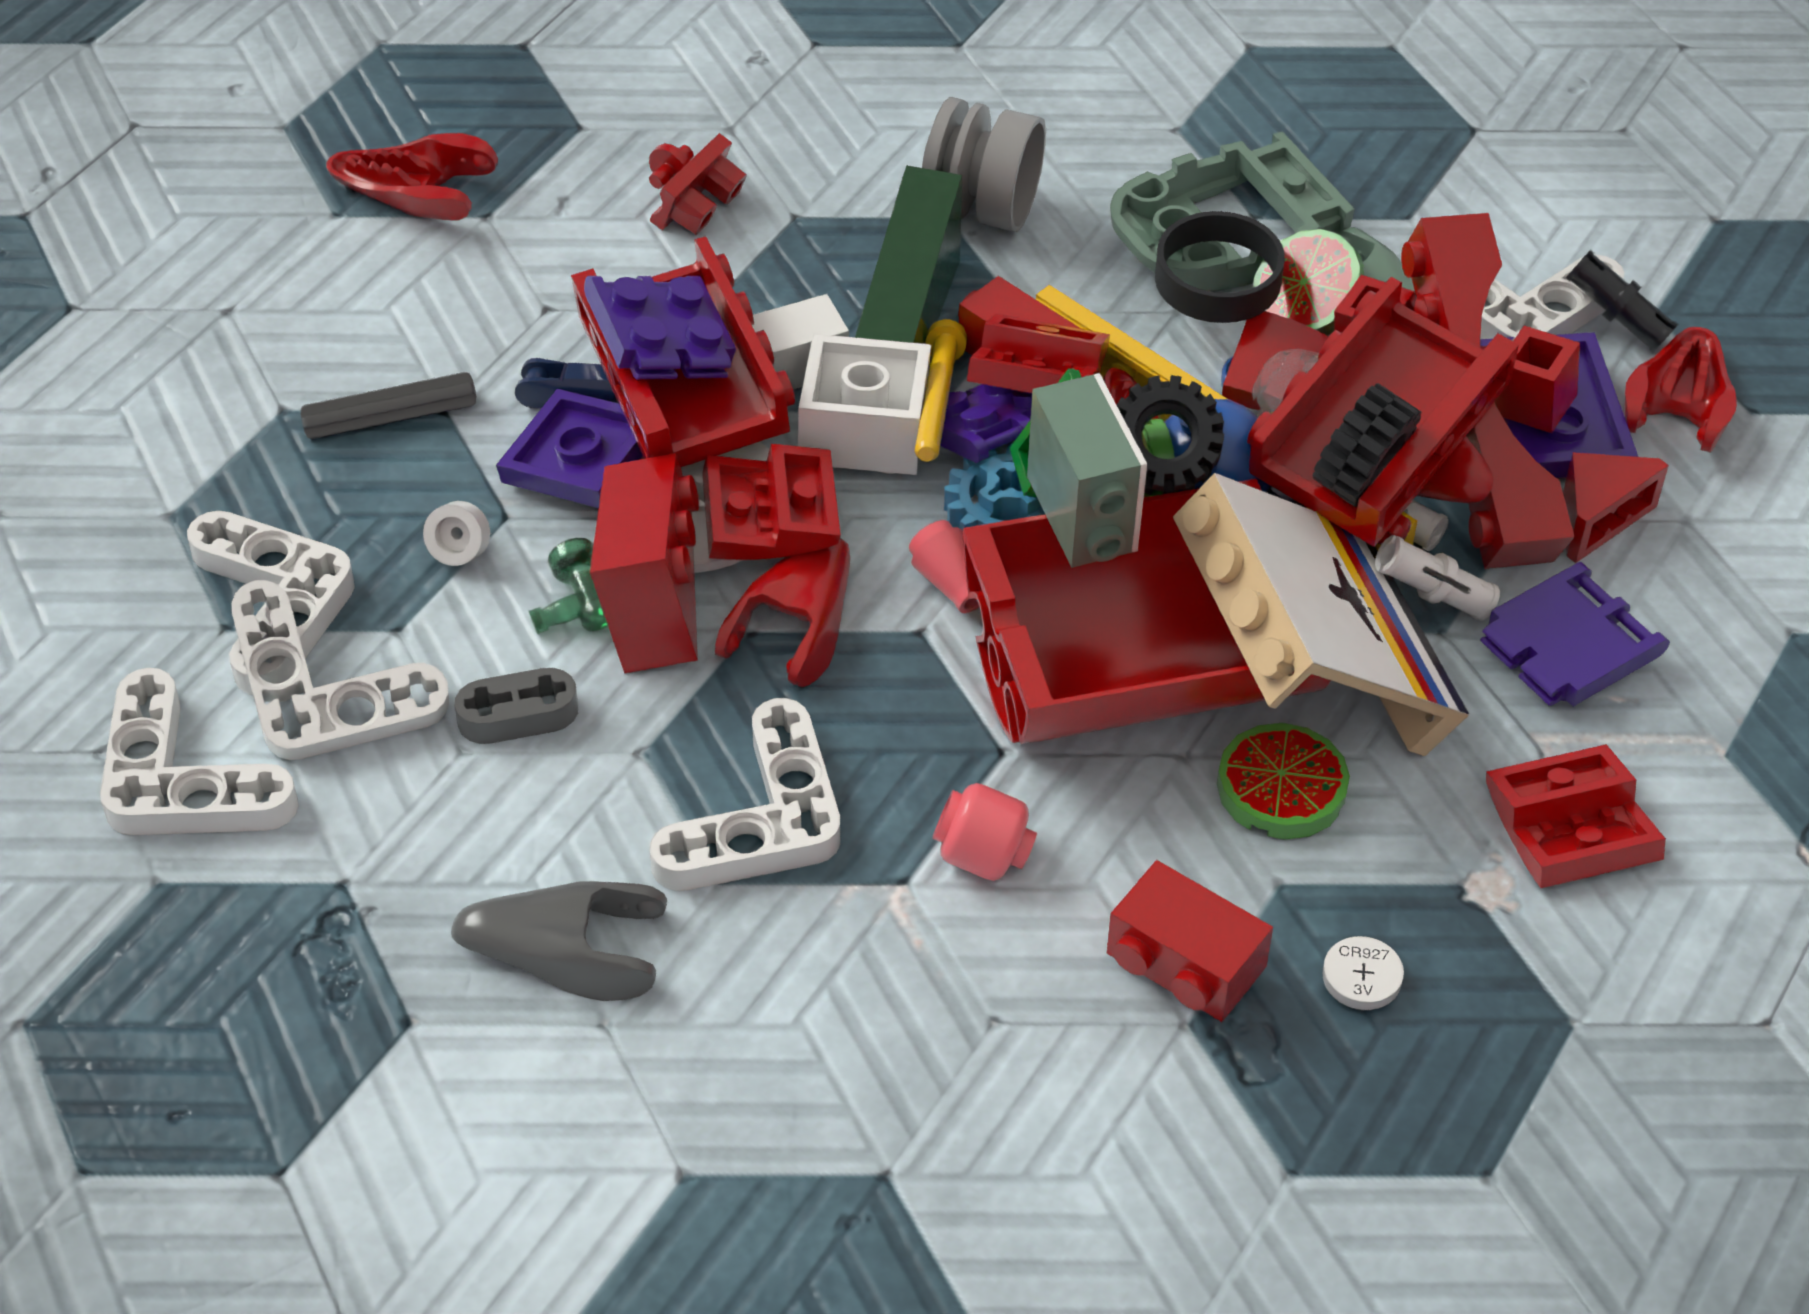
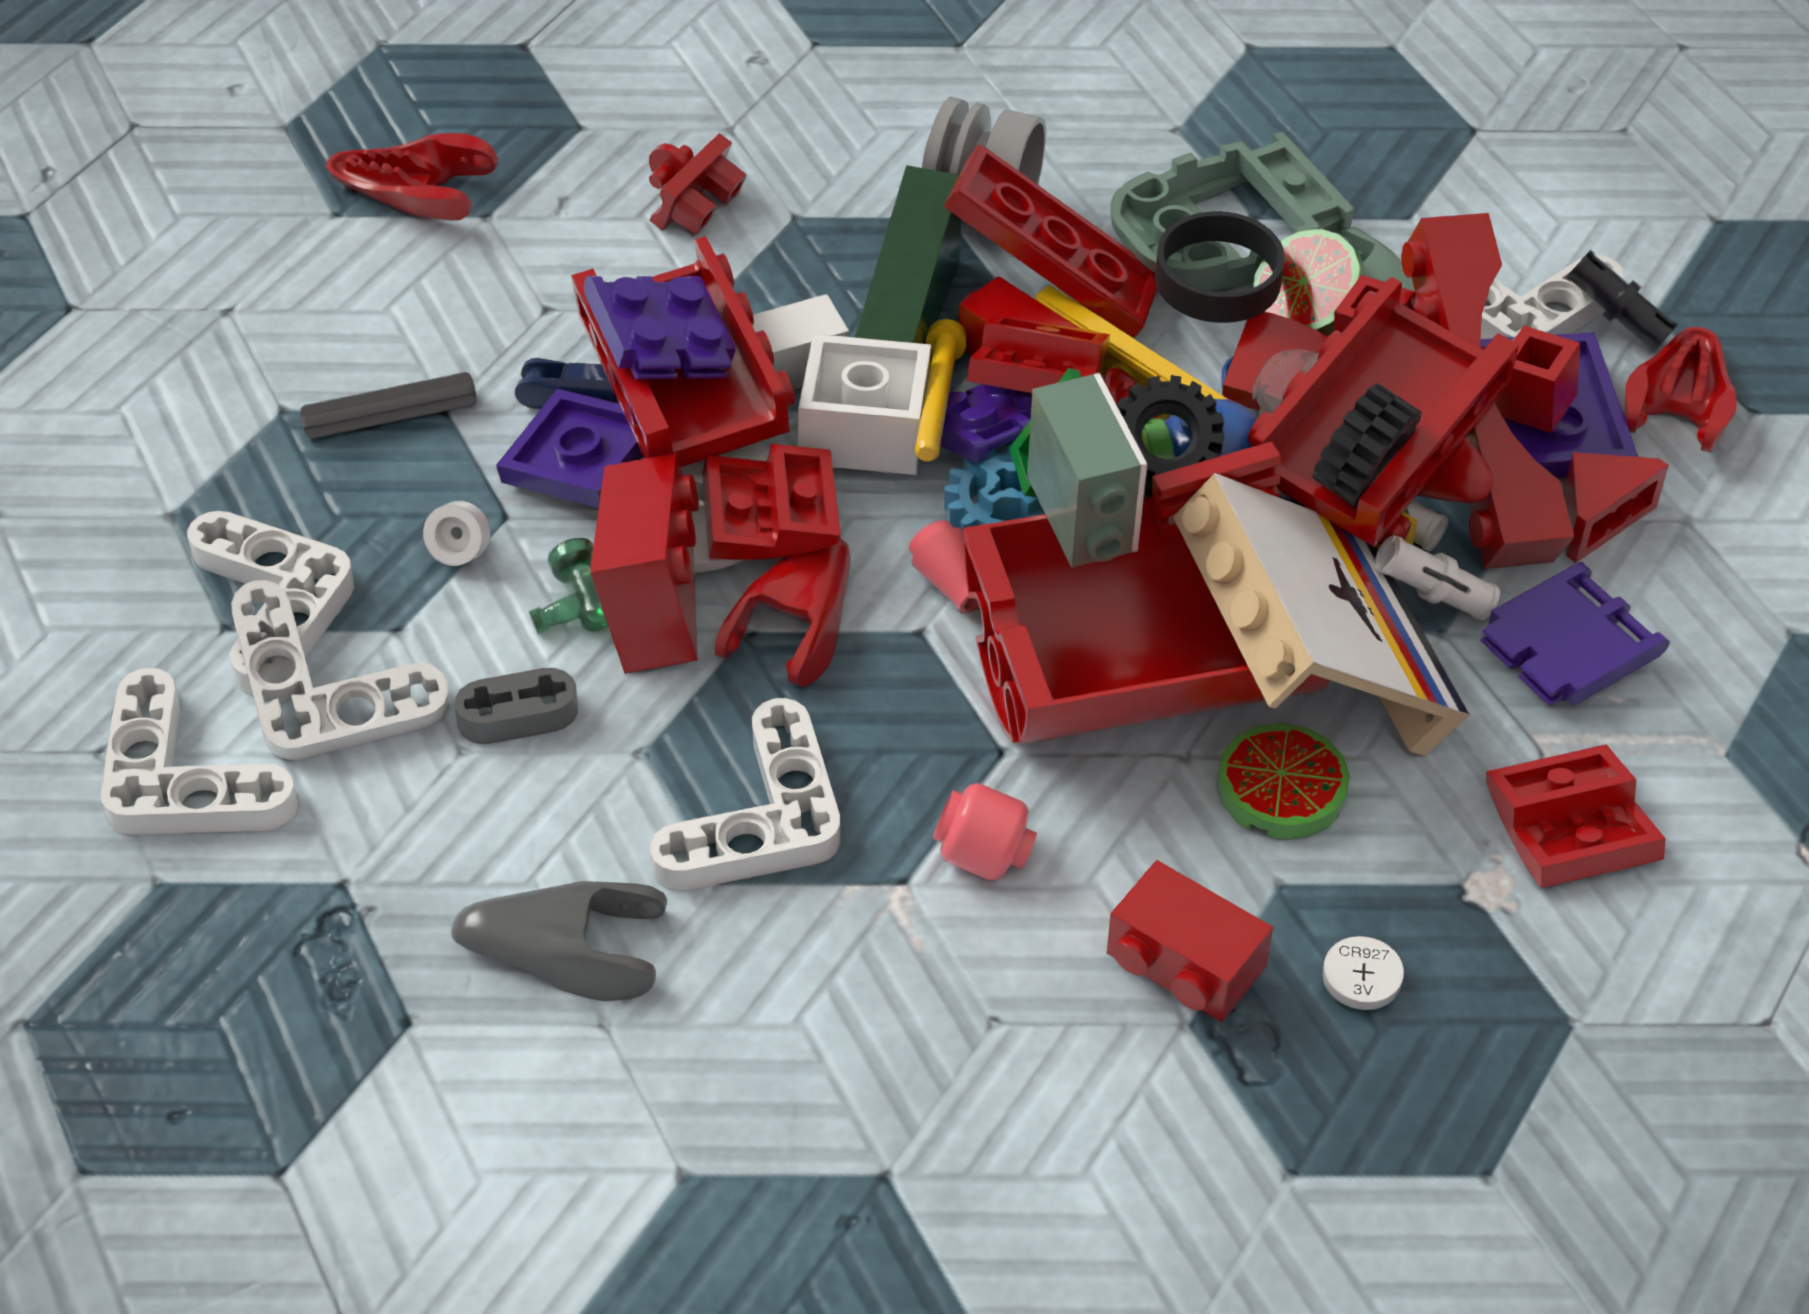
none -> red tile [943,144,1157,338]
none -> red tile [1152,441,1281,537]

